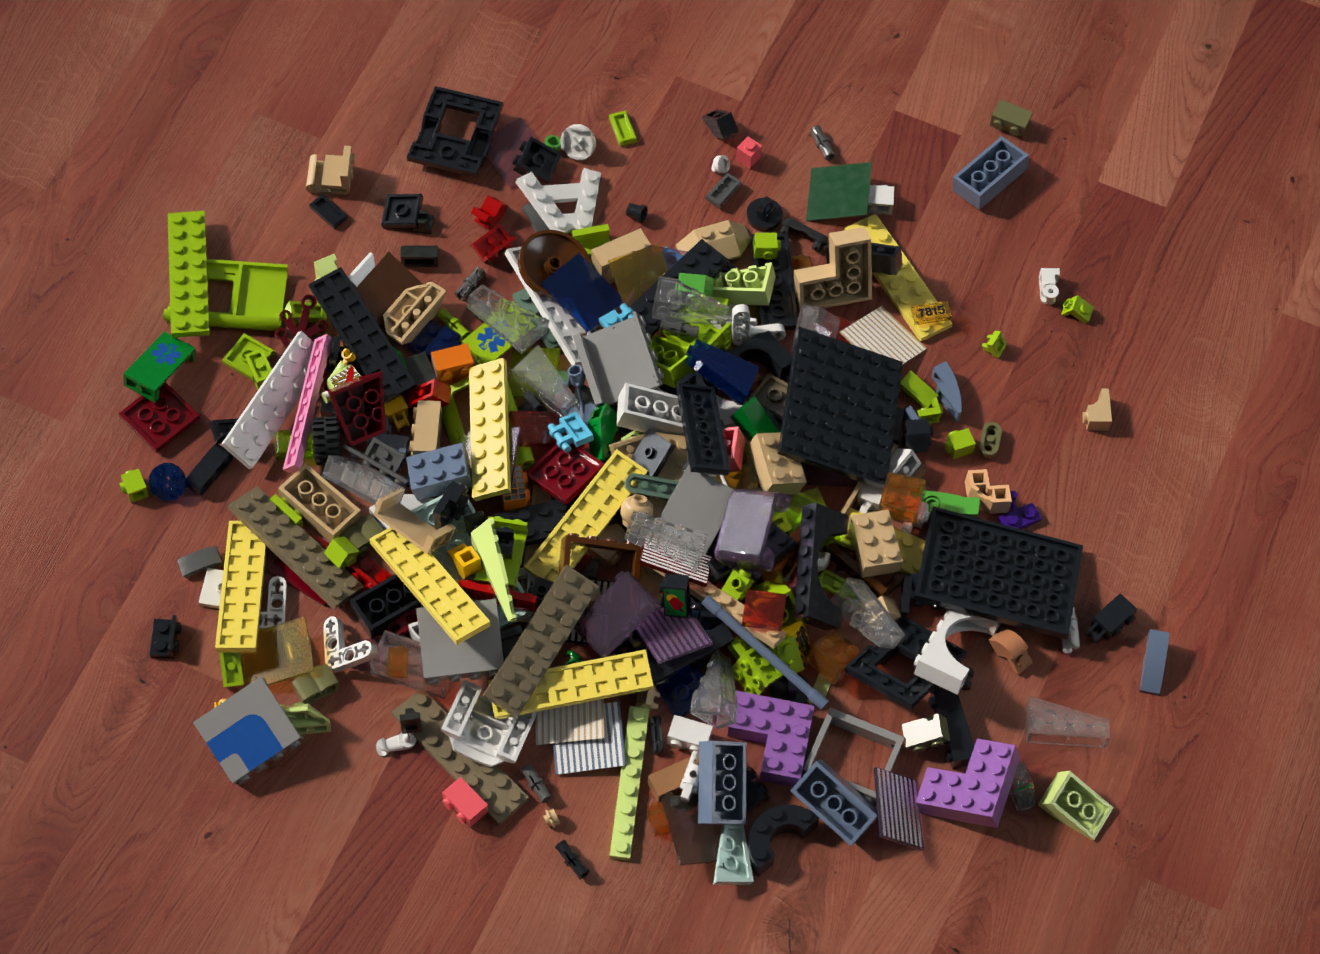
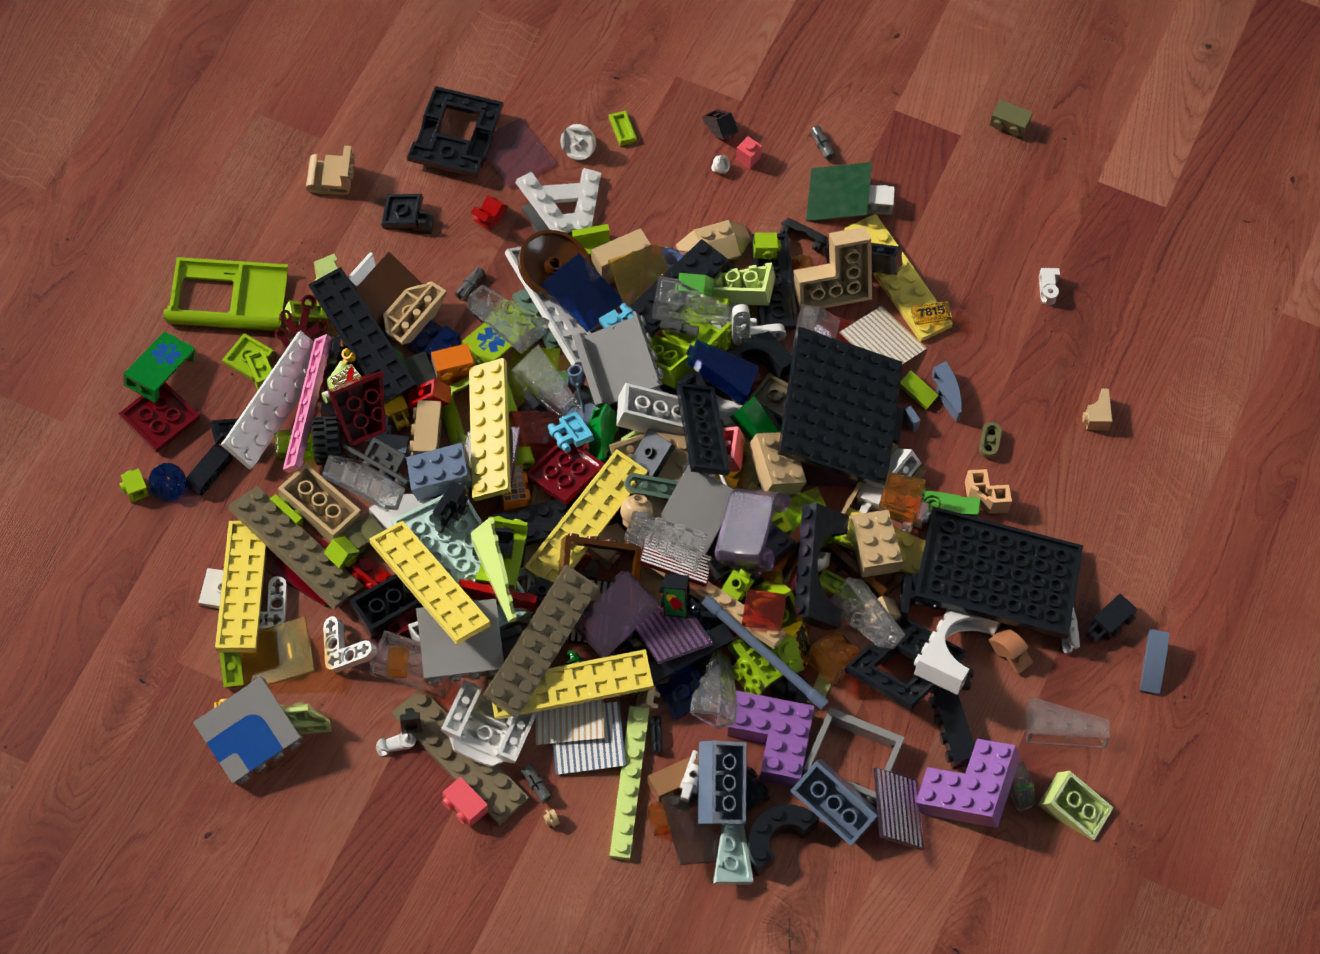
black bracket [150,615,181,659] -> none
lime plate [168,211,210,338] -> none
dark grey slope [177,546,223,579] -> none
olive brick [292,664,339,705] -> none
black tile [309,194,348,230] -> none
tan panel [373,488,456,554] -> none
pearl dark grey brick [400,245,439,267] -> none
lime pin [437,308,471,341] -> none
yellow brick [447,542,483,579] -> none
pearl dark grey tile [464,511,486,537] -> none
red bracket [470,223,516,263] -> none
black plate [512,136,562,185] -> none
bright green tile [545,135,561,151] -> none
black pin [555,840,590,879] -> none
black piece [626,203,648,223] -> none
white brick [667,715,713,753] -> none
dark grey plate [705,172,742,209] -> none
black tile [746,196,783,231] -> none
black brick [902,418,933,453] -> none
brick [902,714,950,753] -> none
lime bracket [917,398,943,424] -> none
lime brick [944,428,976,459] -> none
sand blue brick [952,136,1029,210] -> none
lime tile [982,331,1007,358] -> none
dark purple plate [998,491,1042,529] -> none
lime bracket [1061,295,1094,324] -> none

